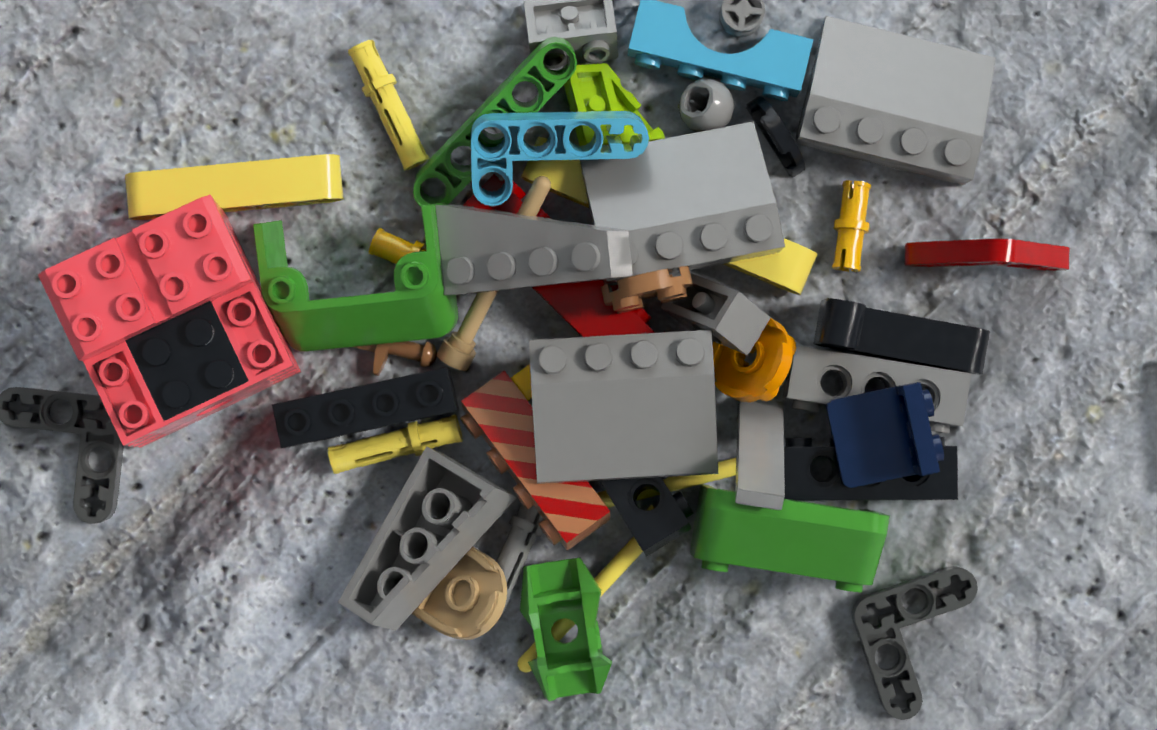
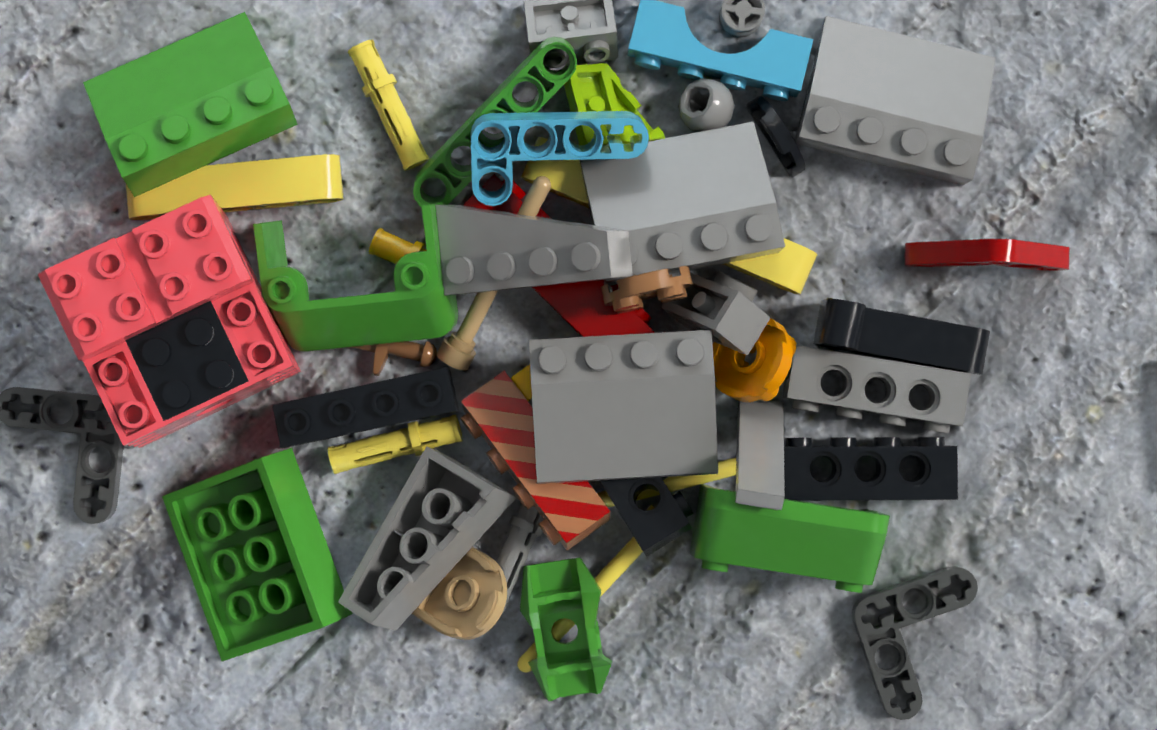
dark blue bracket [826,382,944,488] -> none
yellow pin [832,180,871,272] -> none
none -> bright green slope [83,12,298,197]
none -> bright green slope [162,448,353,661]
none -> light grey tile [713,271,758,302]

